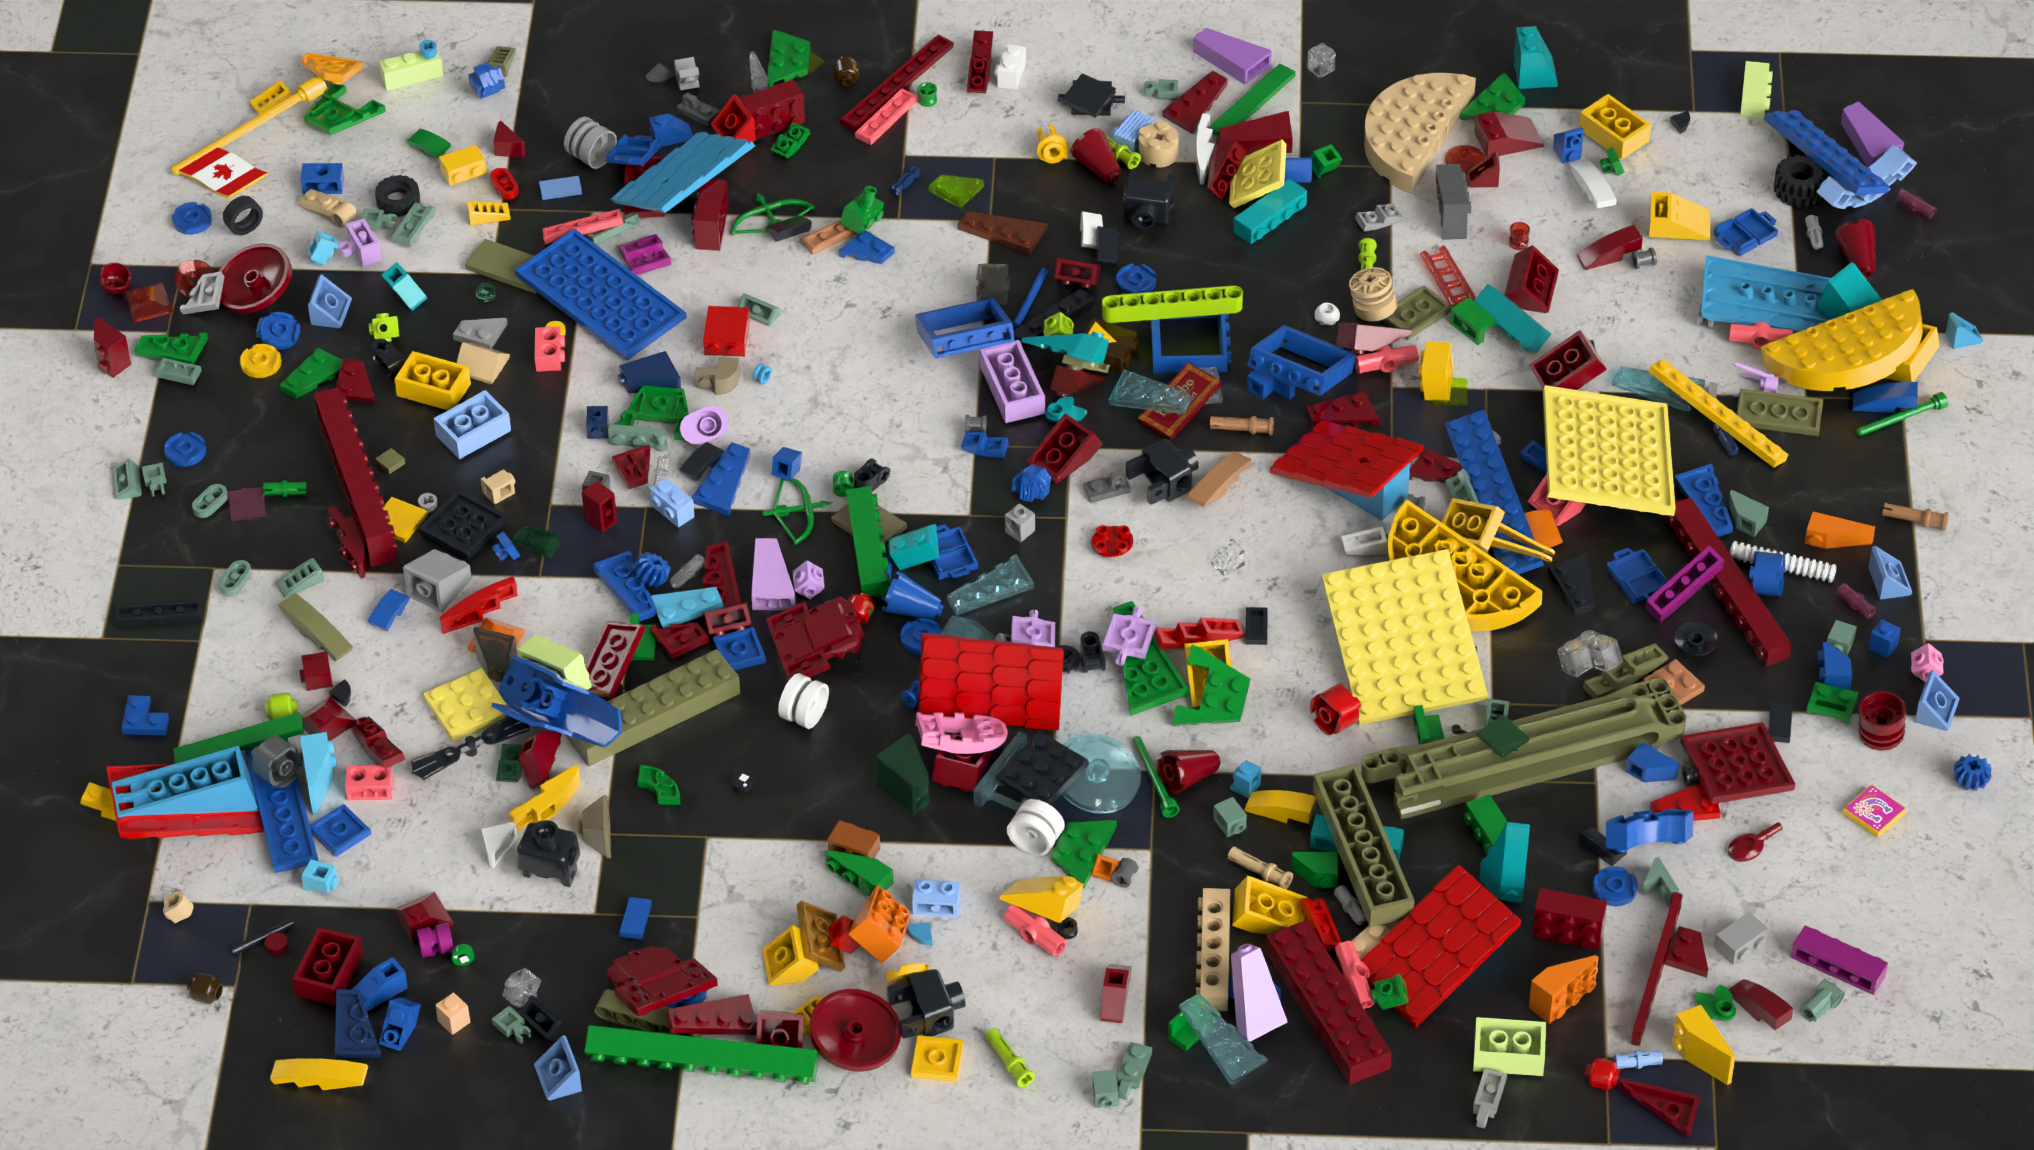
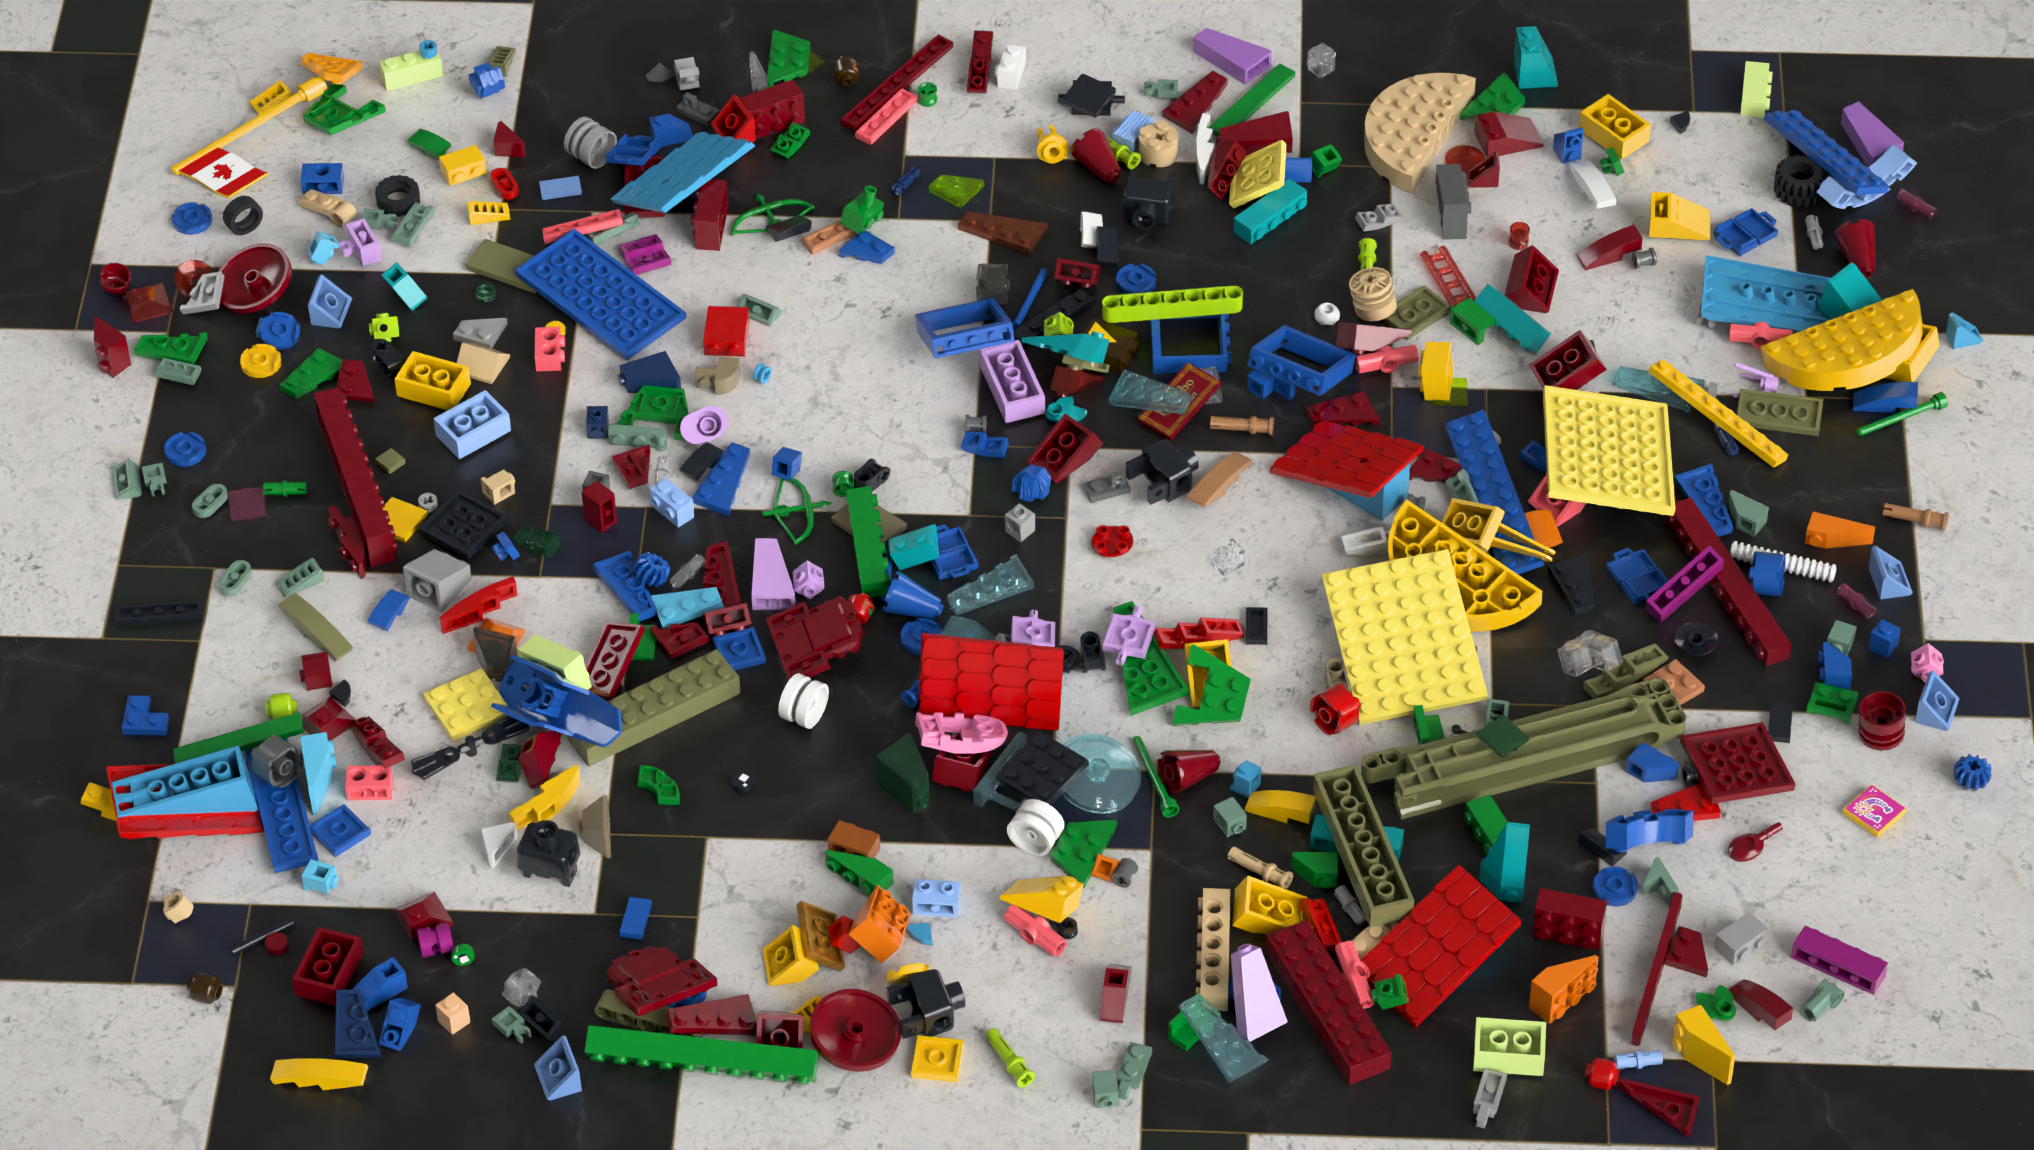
none -> dark tan piece [1324,657,1351,693]

